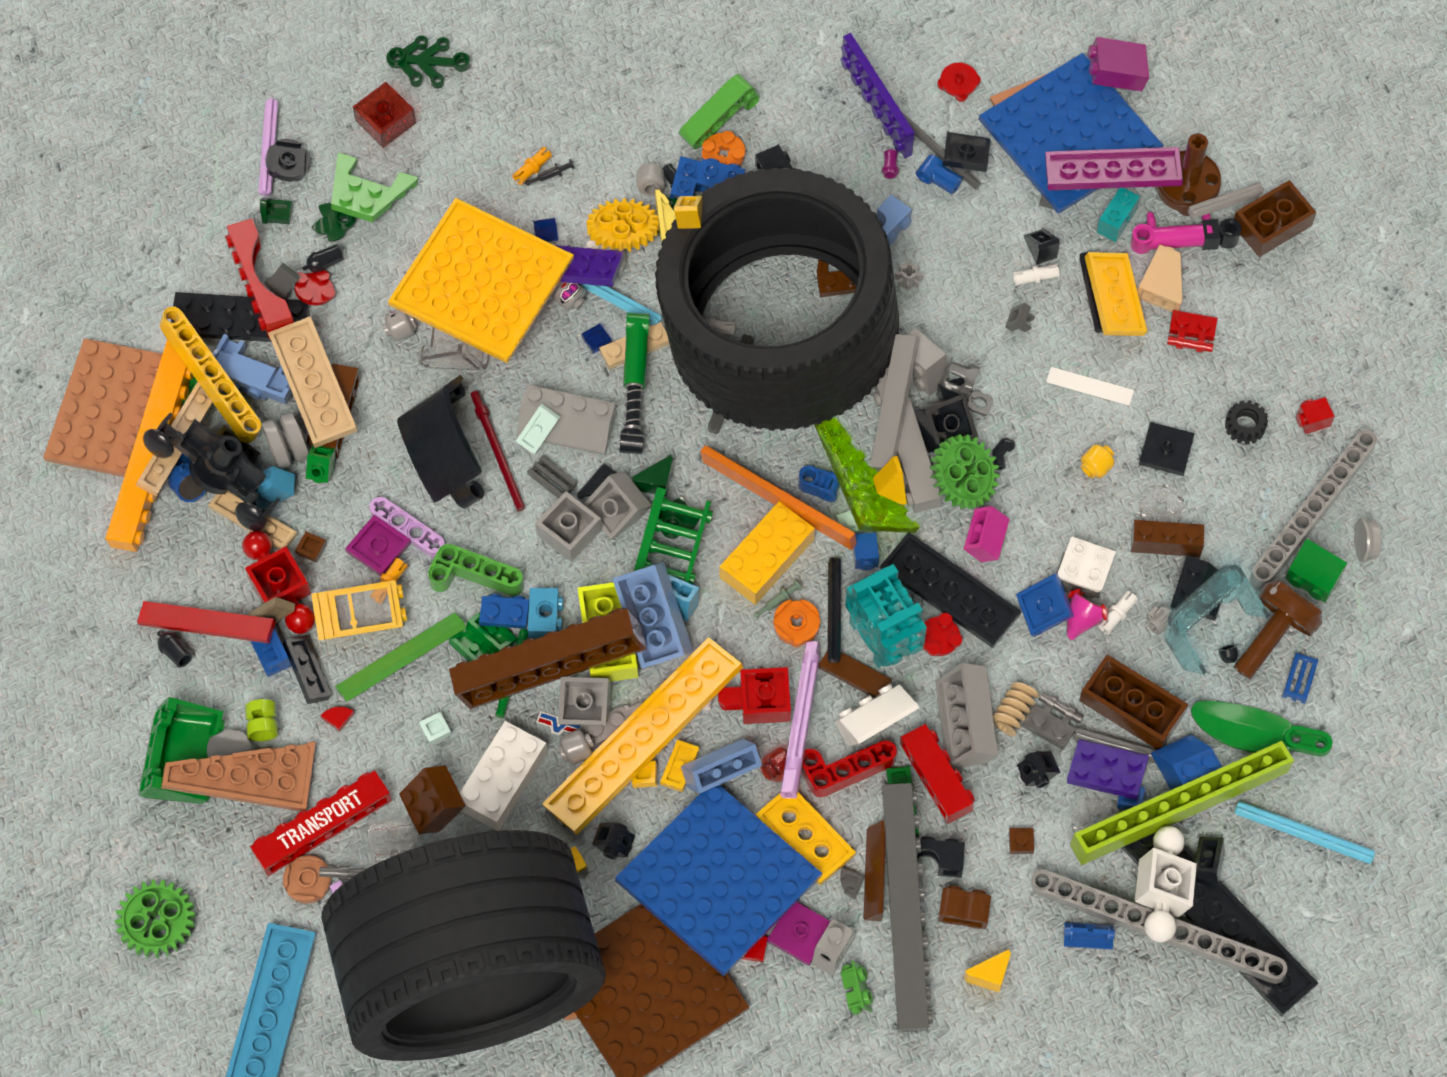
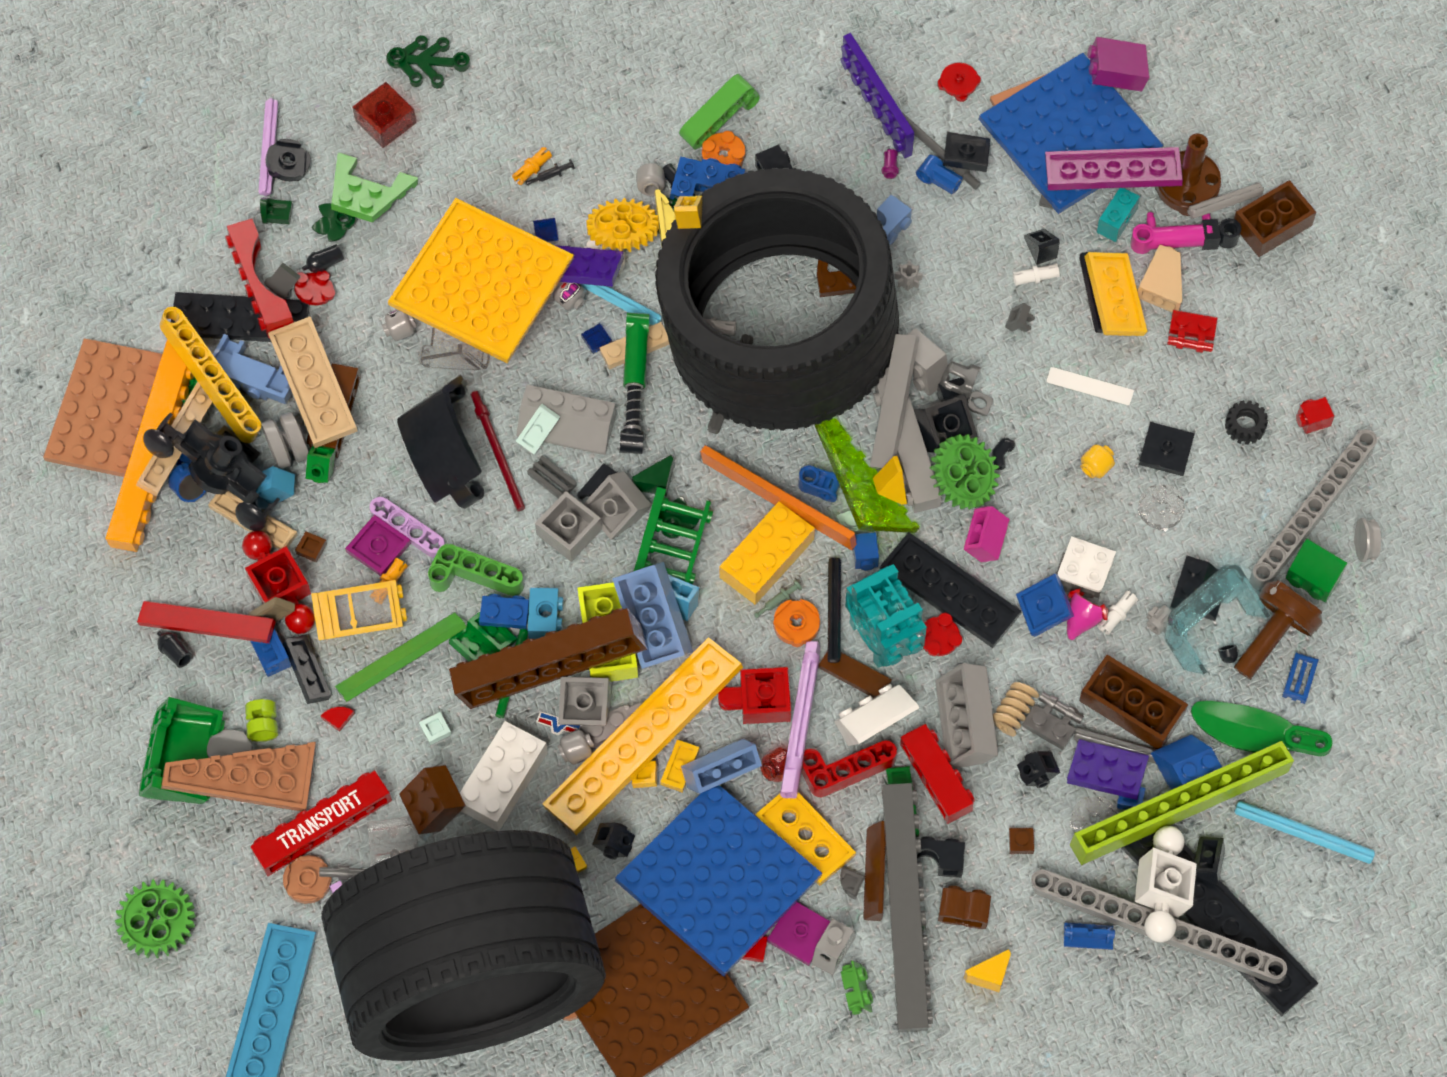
reddish brown brick [1131,520,1204,557] -> none

